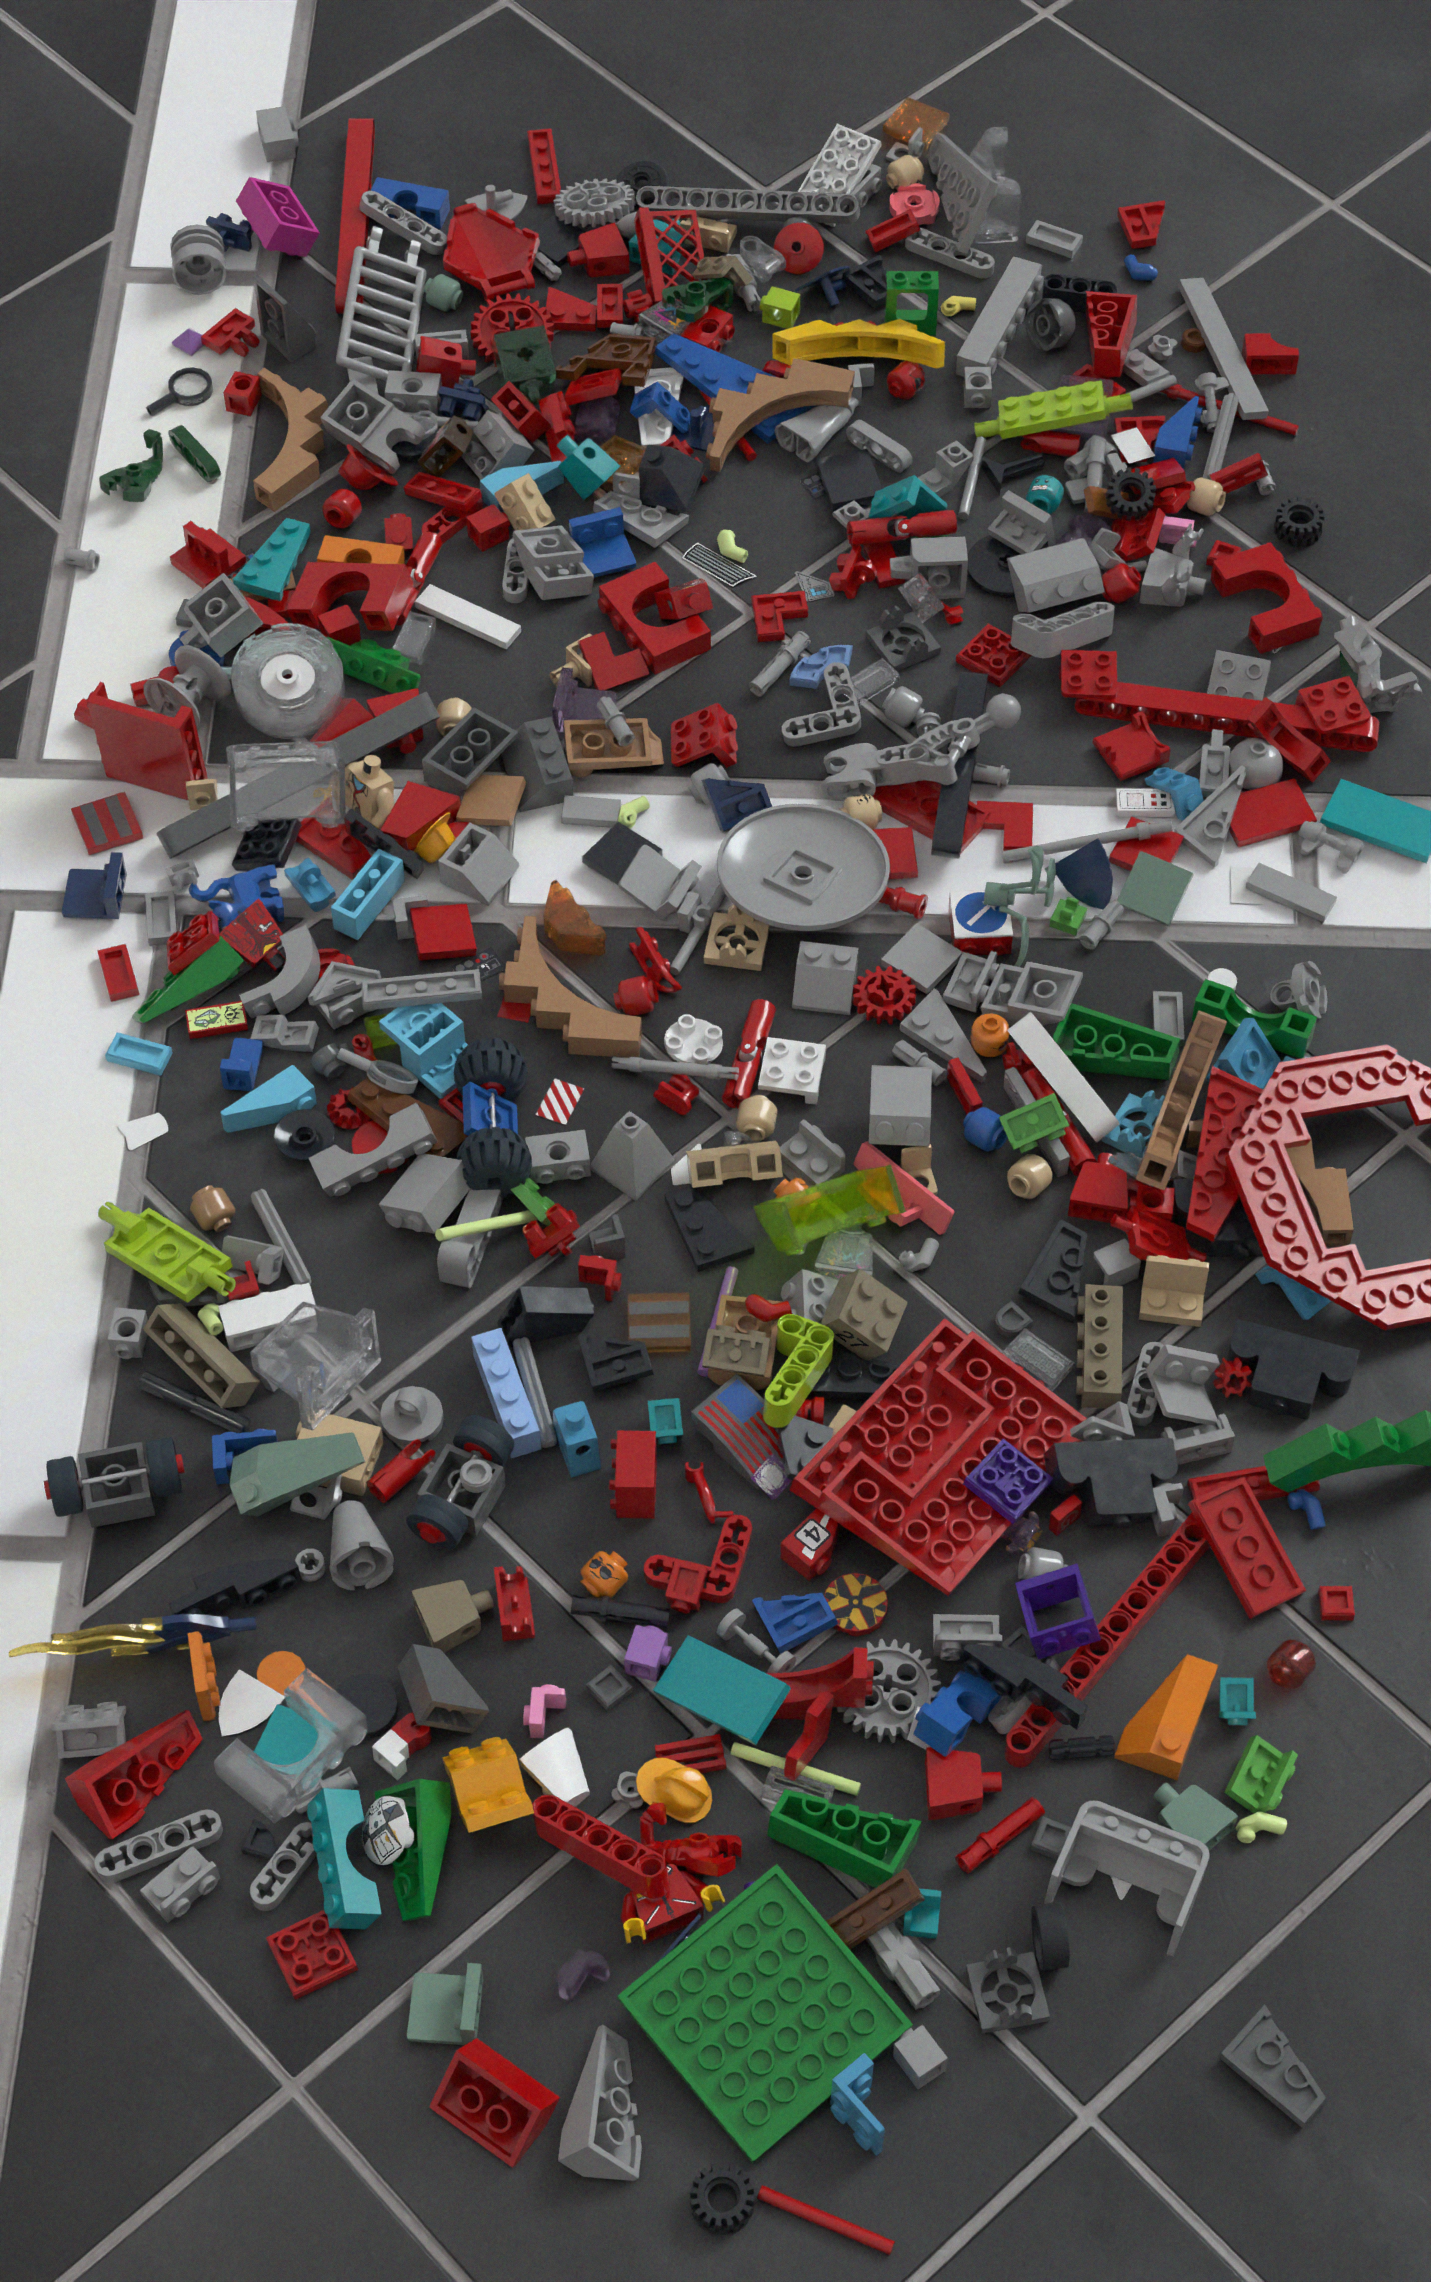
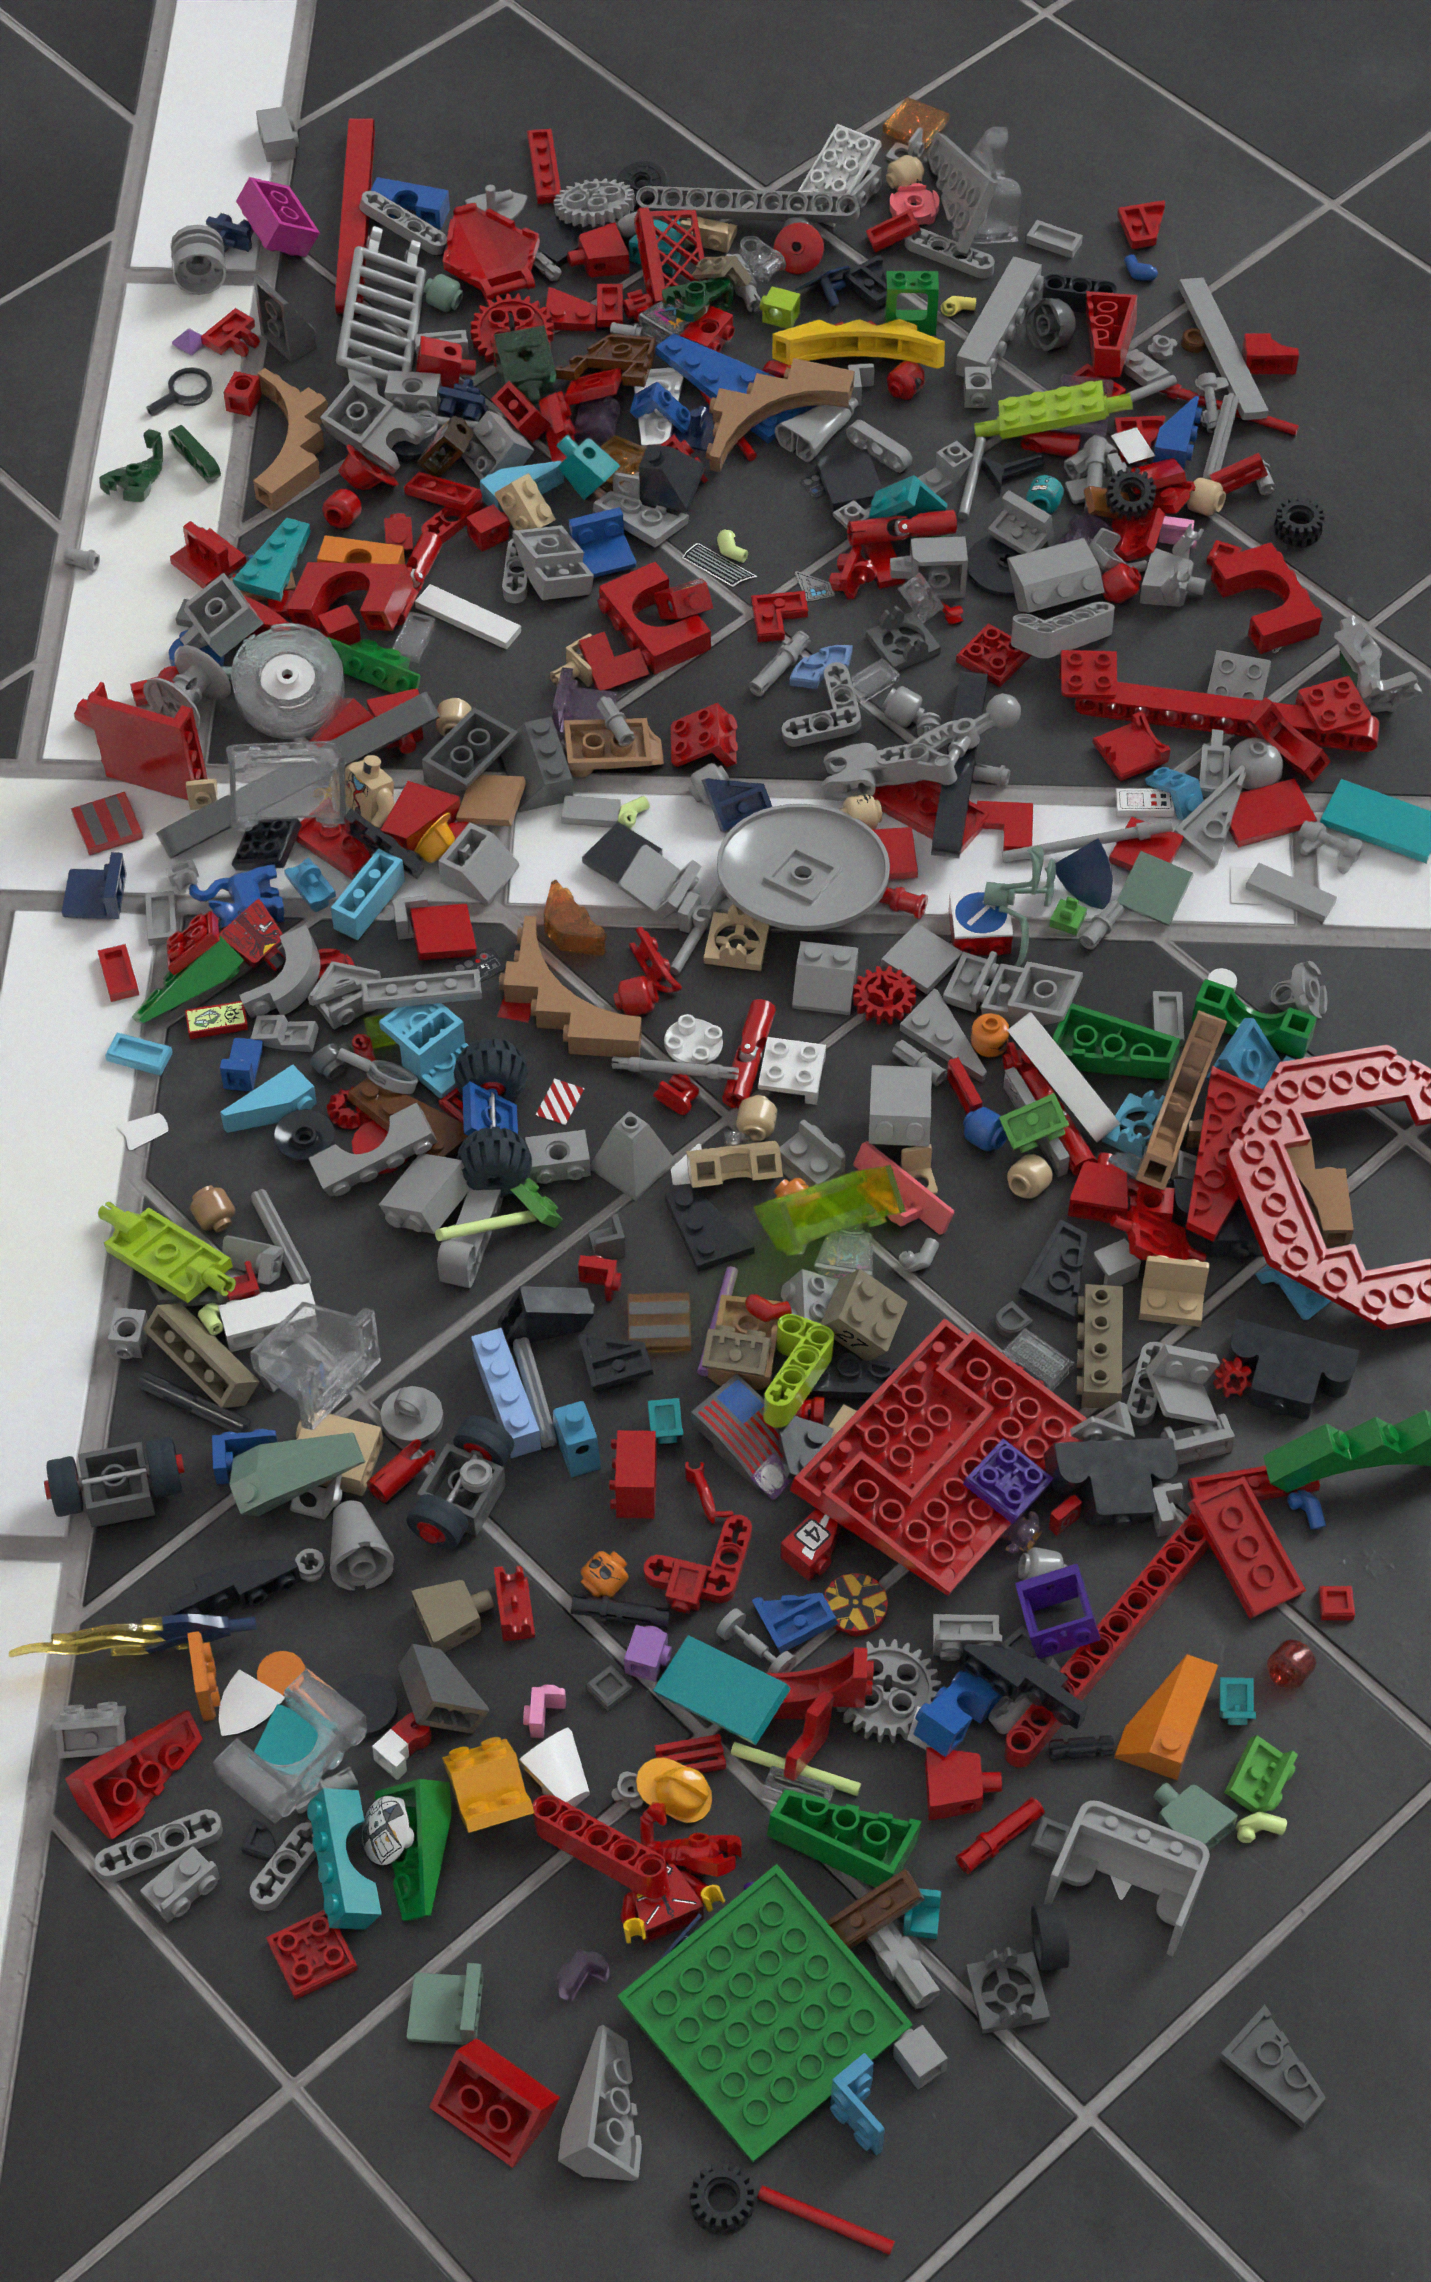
red hips [522,1203,580,1259] -> none

